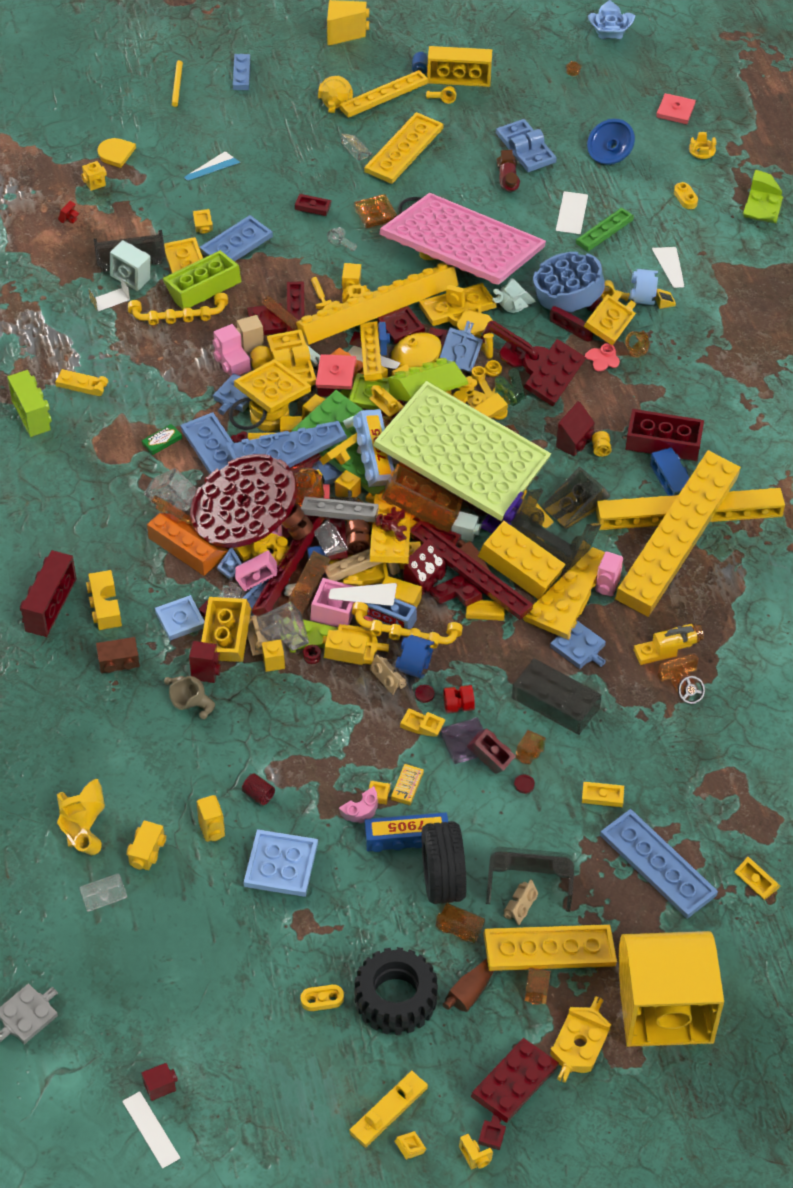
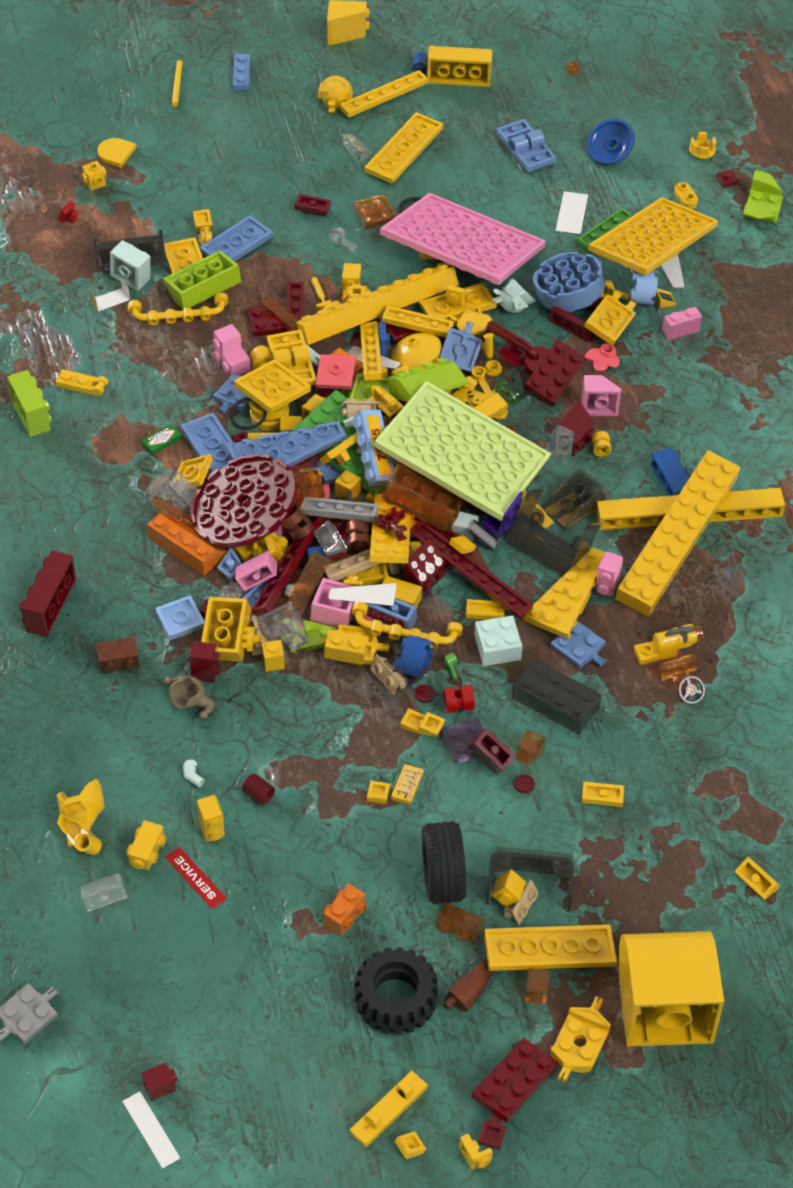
yellow arch [86,570,122,630] -> none
dark azure sticker [184,152,240,180] -> none
tan brick [236,315,264,356] -> none
light blue plate [244,829,318,897] -> none
yellow plate [301,985,344,1011] -> none
dark red bush [303,645,321,664] -> none
bright pink cylinder [339,786,378,823] -> none
blue brick [365,812,448,852] -> none
yellow bar [426,86,456,104] -> none
dark red plate [430,575,482,607] -> none
yellow brick [478,521,565,600] -> none
piece [497,149,520,192] -> none
light blue brick [588,0,635,39] -> none
medium blue plate [600,809,718,919] -> none
clear orange piece [625,330,650,358] -> none
dark red brick [625,409,704,461] -> none
coral plate [656,93,696,124] -> none
none -> red sticker [165,847,227,909]
none -> yellow tile [170,454,214,492]
none -> light aqua arm [183,759,204,787]
none -> yellow plate [199,229,212,245]
none -> yellow plant [242,626,262,652]
none -> yellow tile [264,535,284,559]
none -> orange brick [323,883,367,937]
none -> tan hinge [340,399,380,418]
none -> yellow plate [382,306,454,338]
none -> bright green hand [444,653,458,680]
none -> yellow tile [449,535,476,554]
none -> sticker [469,520,498,551]
none -> light aqua brick [474,616,522,666]
none -> yellow brick [491,869,526,908]
none -> clear slope [550,424,574,458]
none -> bright pink slope [581,375,621,416]
none -> yellow plate [588,197,718,275]
none -> bright pink brick [662,307,702,341]
none -> dark red plate [716,169,739,188]

